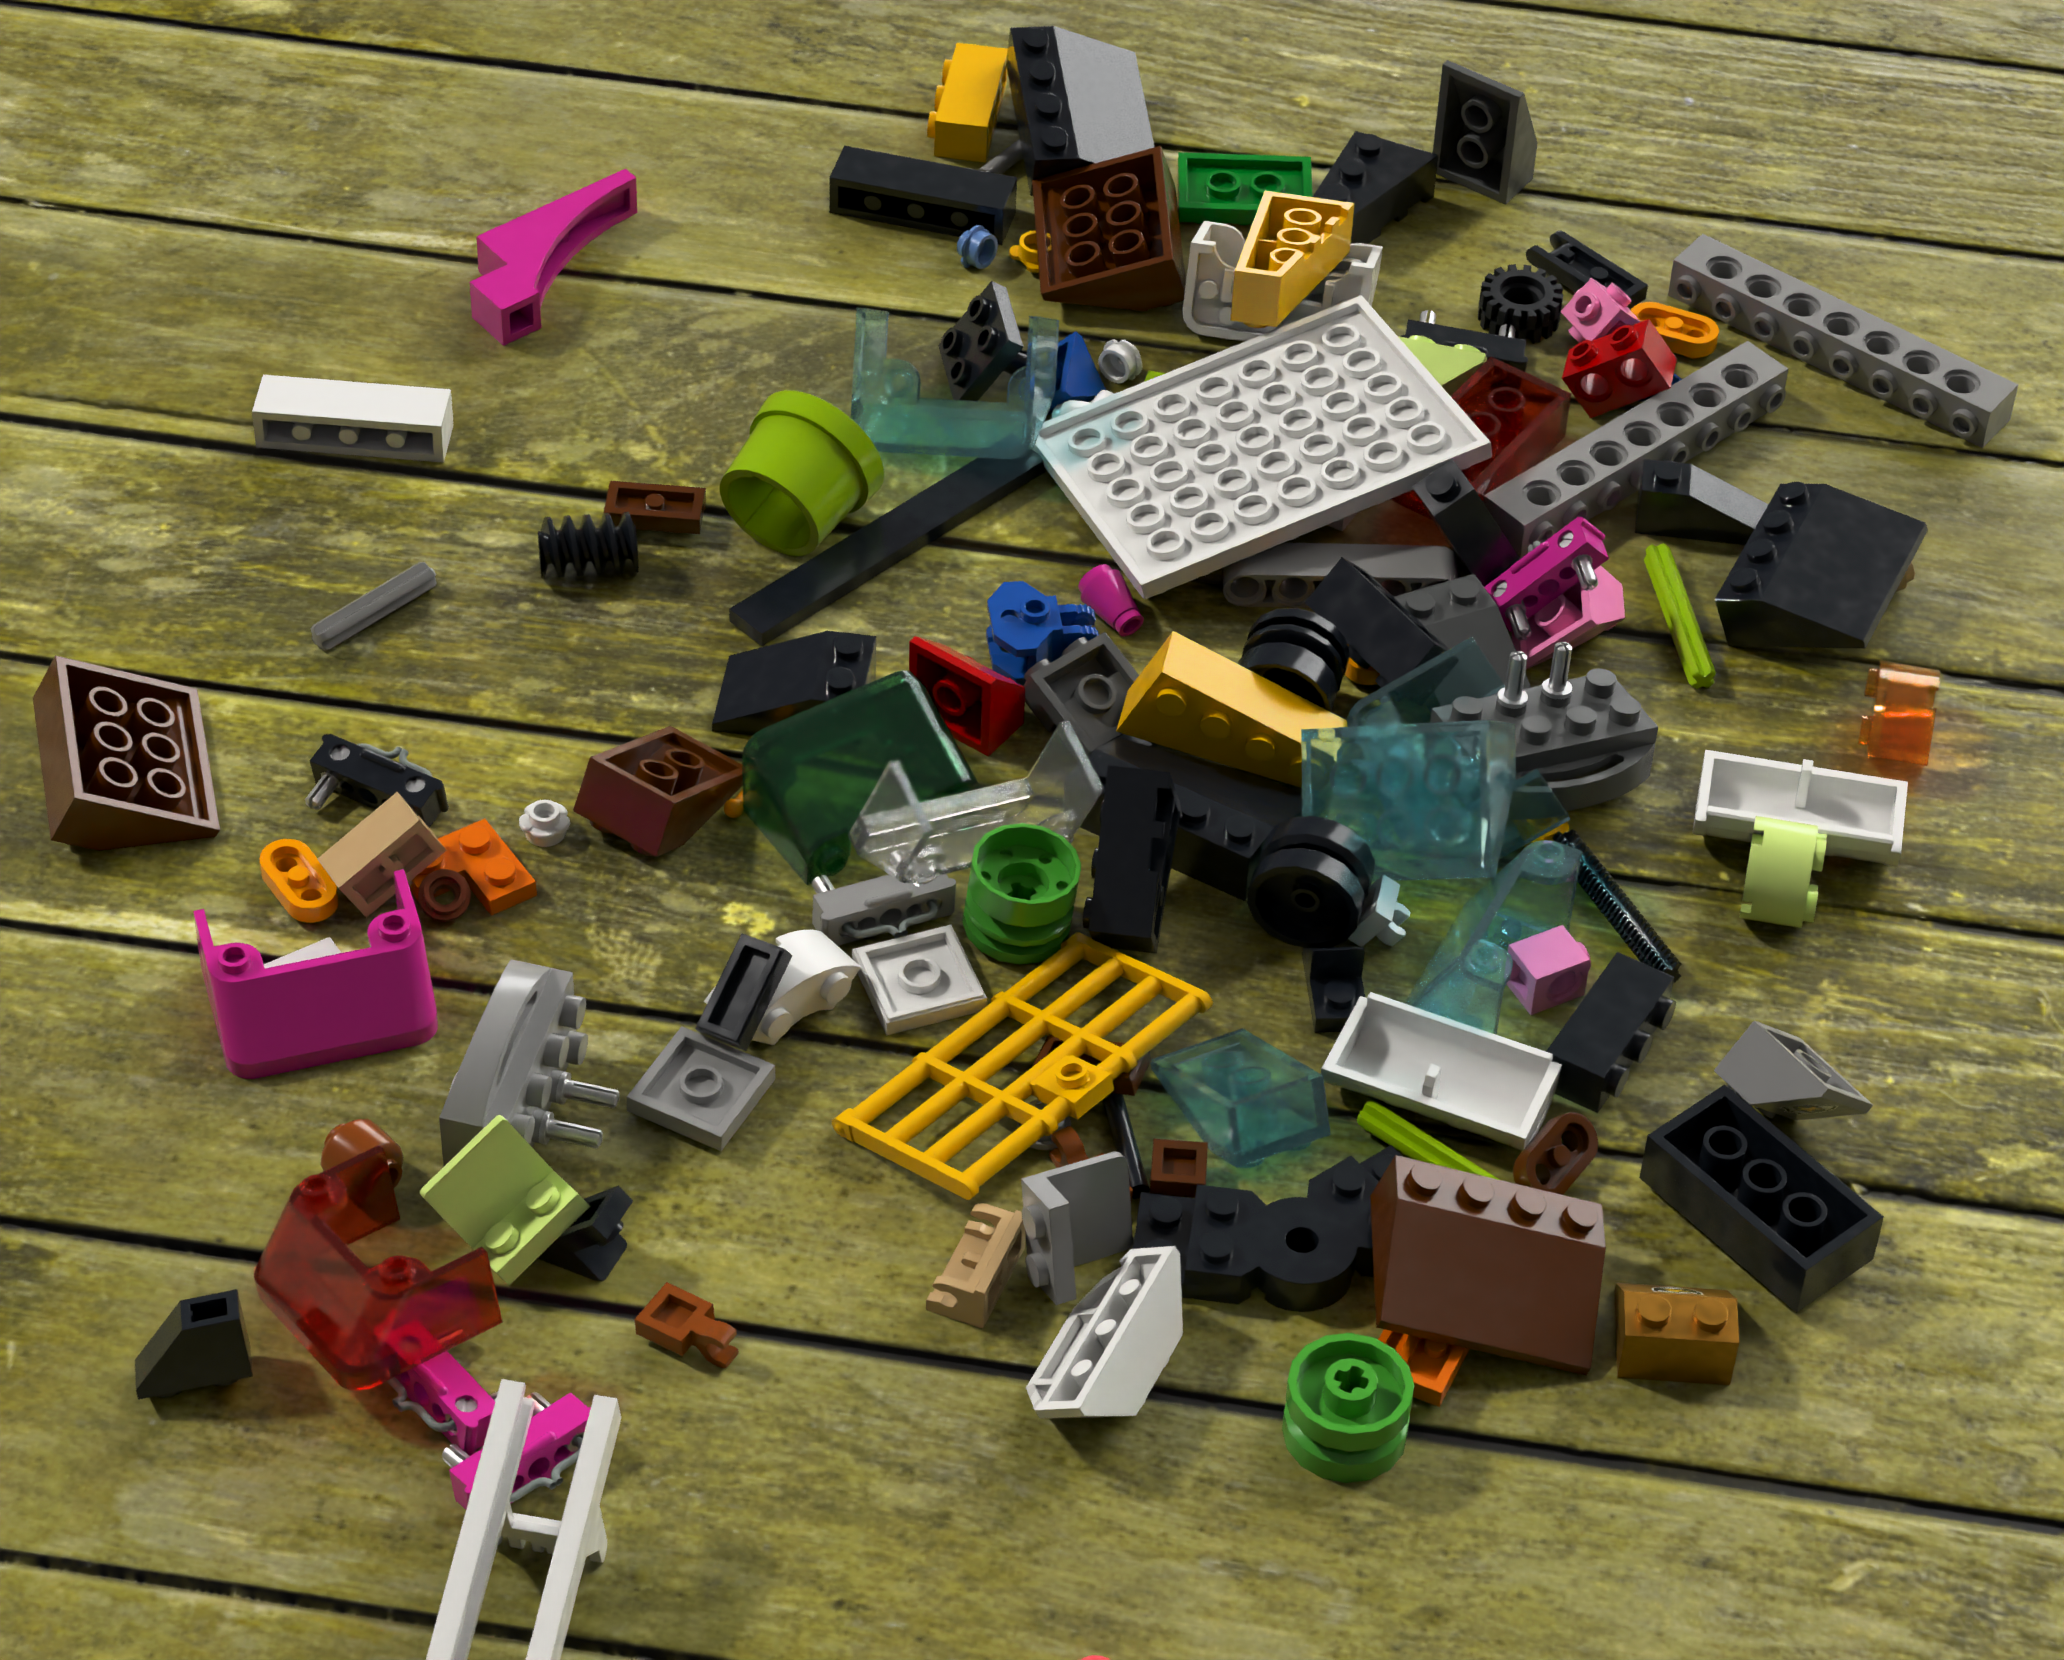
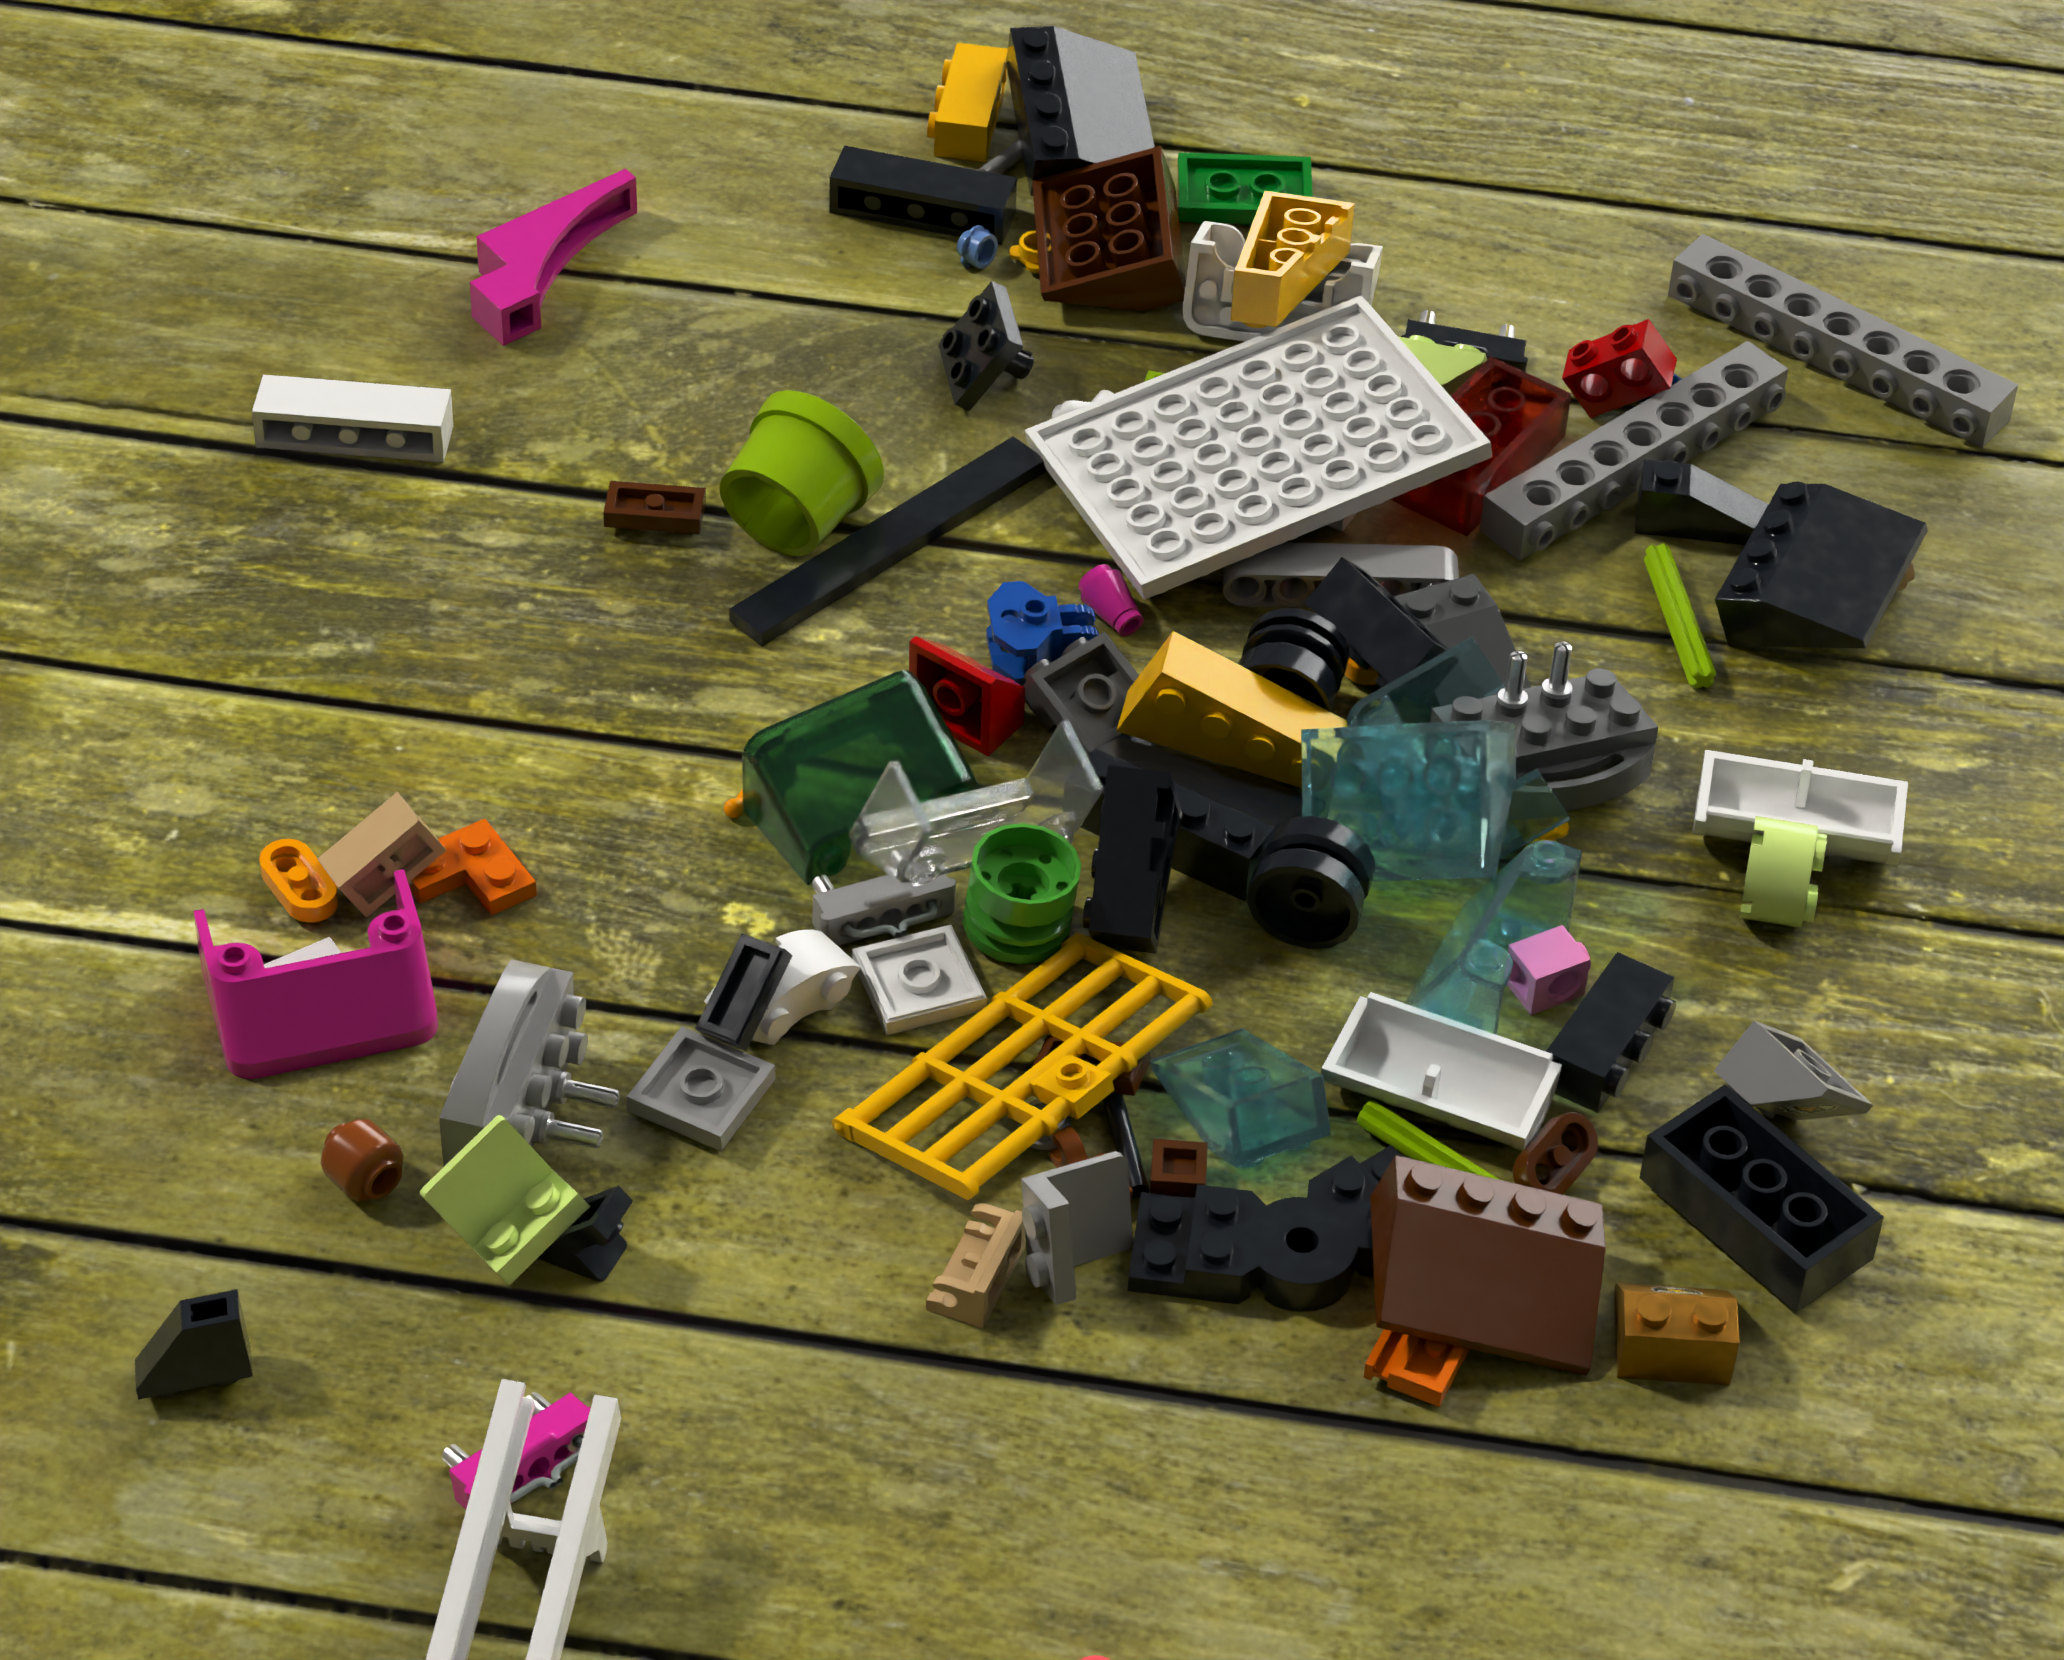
reddish brown slope [33,655,220,851] -> none
clear red windscreen [253,1145,503,1391] -> none
black piece [305,734,449,828] -> none
light grey axle [310,562,437,651] -> none
dark pink piece [377,1316,498,1456] -> none
copper plate [418,869,471,922] -> none
white plate [519,800,570,847] -> none
black piece [538,512,639,579] -> none
reddish brown slope [573,726,752,857] -> none
dark orange plate [634,1282,739,1368] -> none
black slope [712,631,876,748] -> none
clear light blue windscreen [851,308,1059,459] -> none
white wedge [1026,1246,1183,1418] -> none
blue slope [1031,331,1106,418] -> none
white plate [1098,339,1143,383] -> none
bright green wheel [1282,1333,1415,1483] -> none
black slope [1302,946,1365,1033] -> none
black wedge [1313,131,1439,244] -> none
white tile [1348,874,1411,947] -> none
black slope [1412,459,1520,587] -> none
dark grey slope [1433,60,1538,205] -> none
black tyre [1478,264,1563,344] -> none
dark pink piece [1484,517,1609,640] -> none
bright pink slope [1511,565,1625,670] -> none
black hinge [1526,230,1648,309] -> none
black axle [1551,829,1682,983] -> none
bright pink brick [1560,278,1641,343] -> none
light orange plate [1631,302,1719,359] -> none
clear orange brick [1857,660,1940,767] -> none

